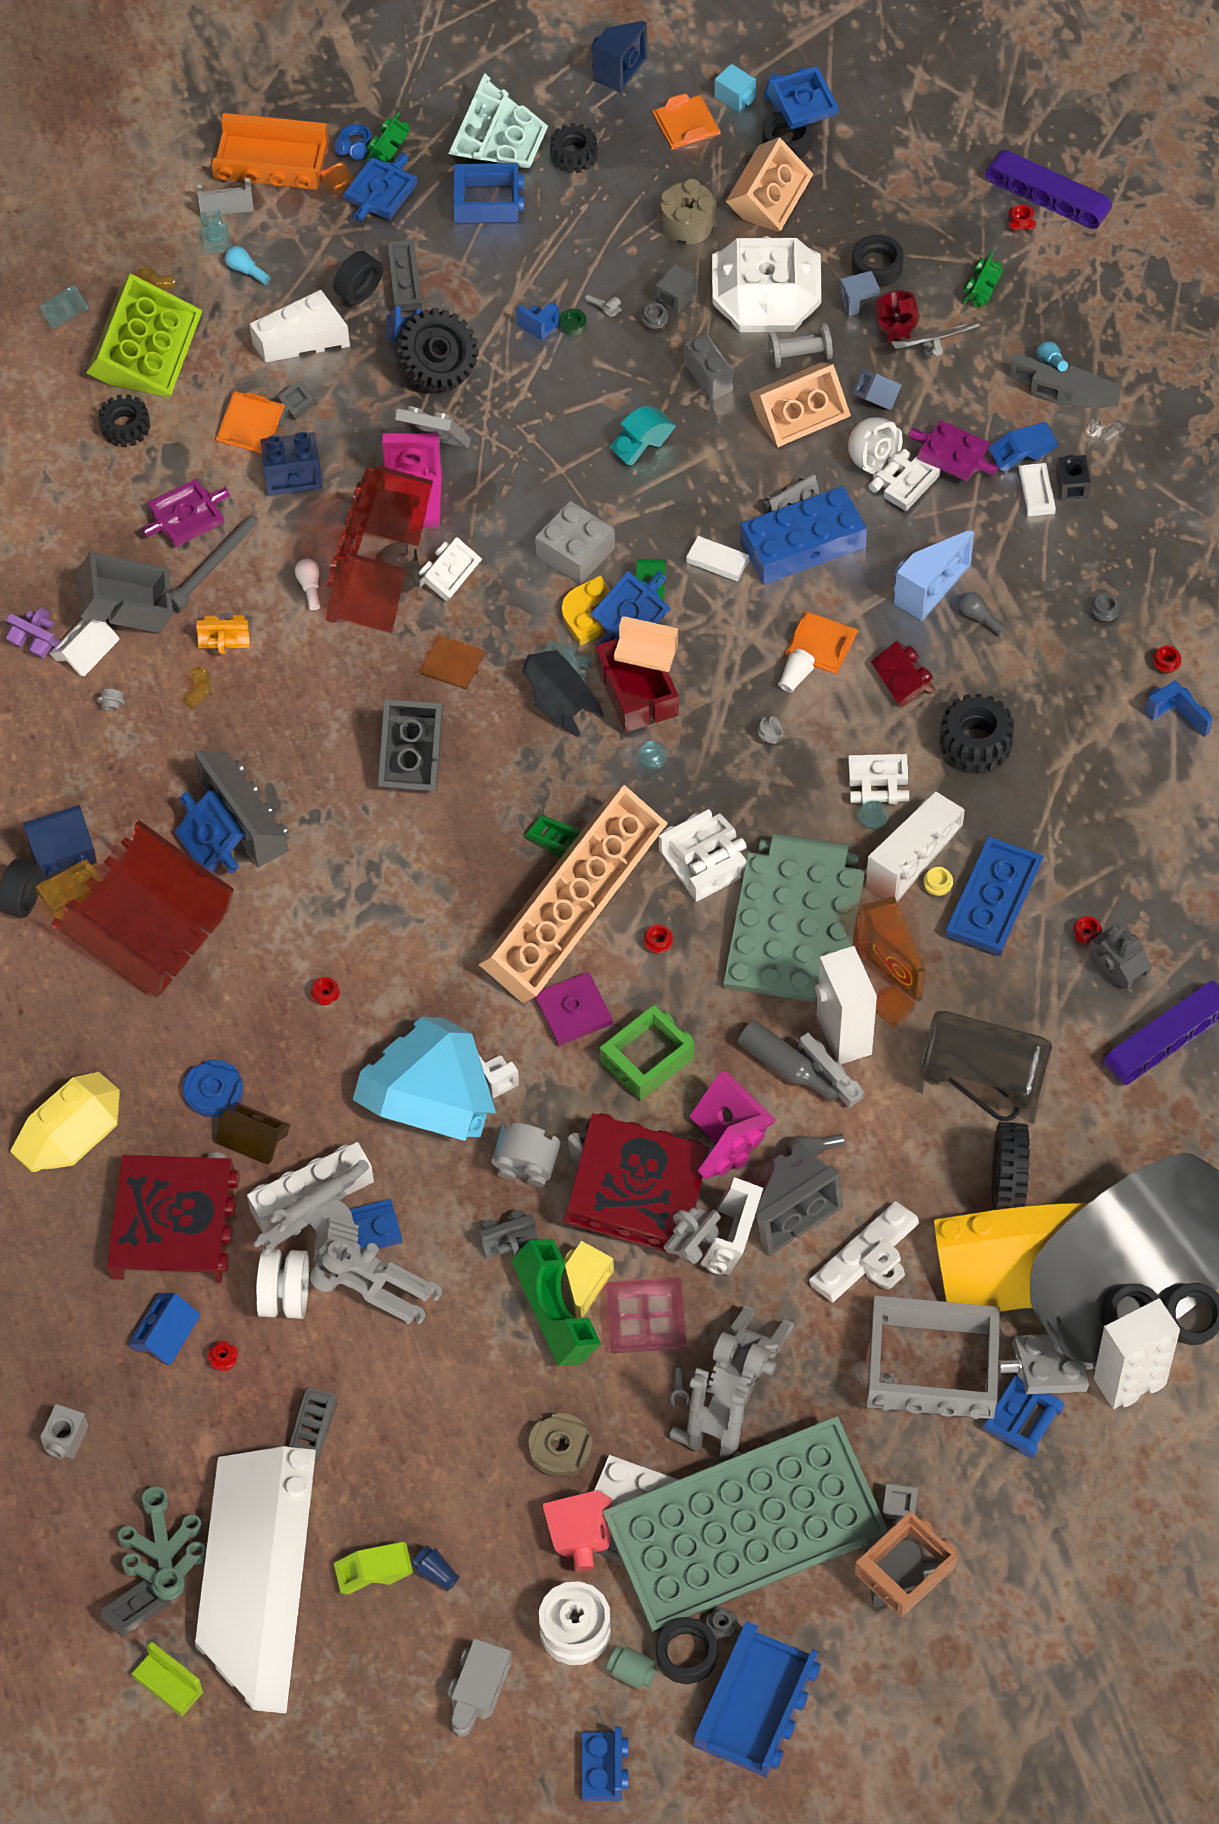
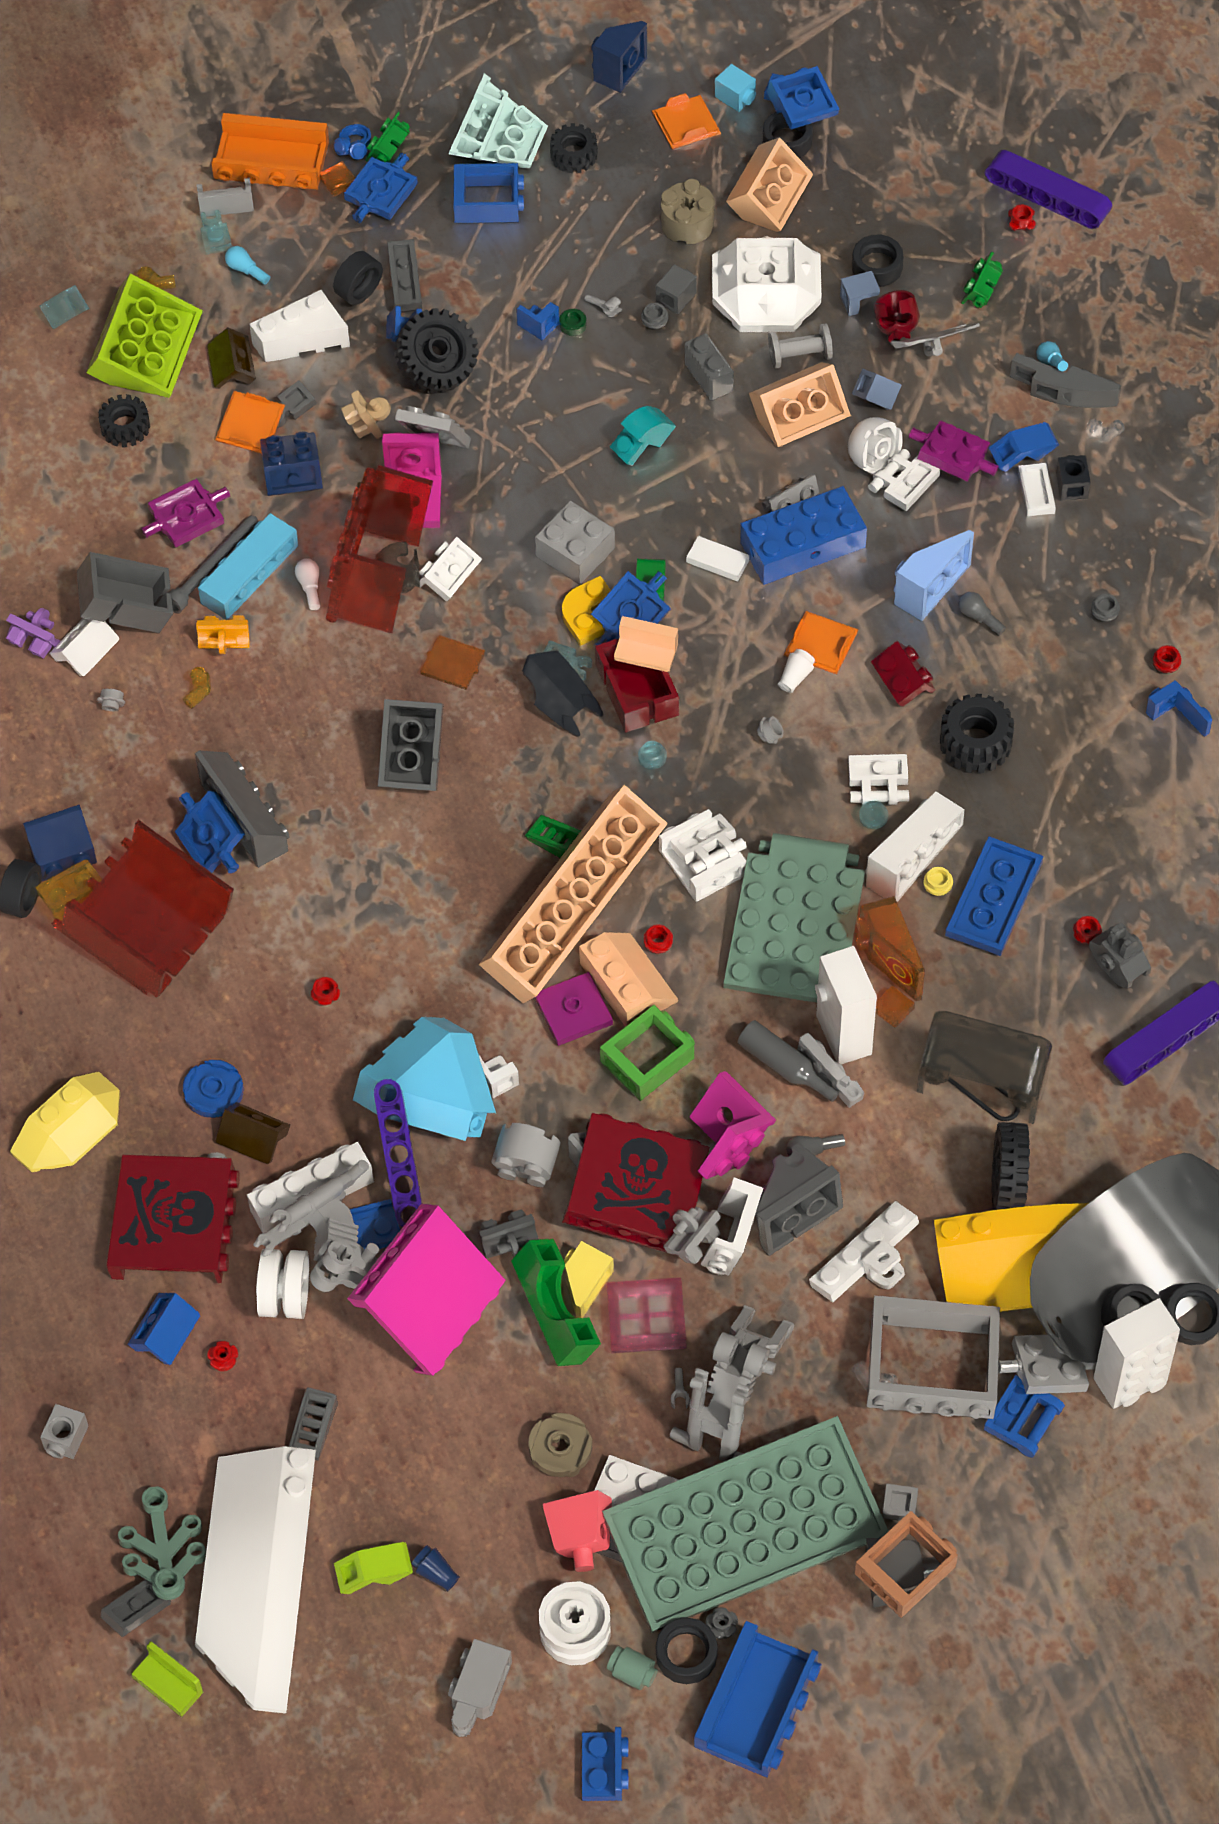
none -> medium azure brick [198,513,298,620]
none -> dark brown panel [207,327,256,389]
none -> tan hips [341,390,391,439]
none -> dark pink panel [347,1204,506,1376]
none -> dark purple beam [374,1079,423,1227]
none -> light nougat slope [579,932,678,1027]

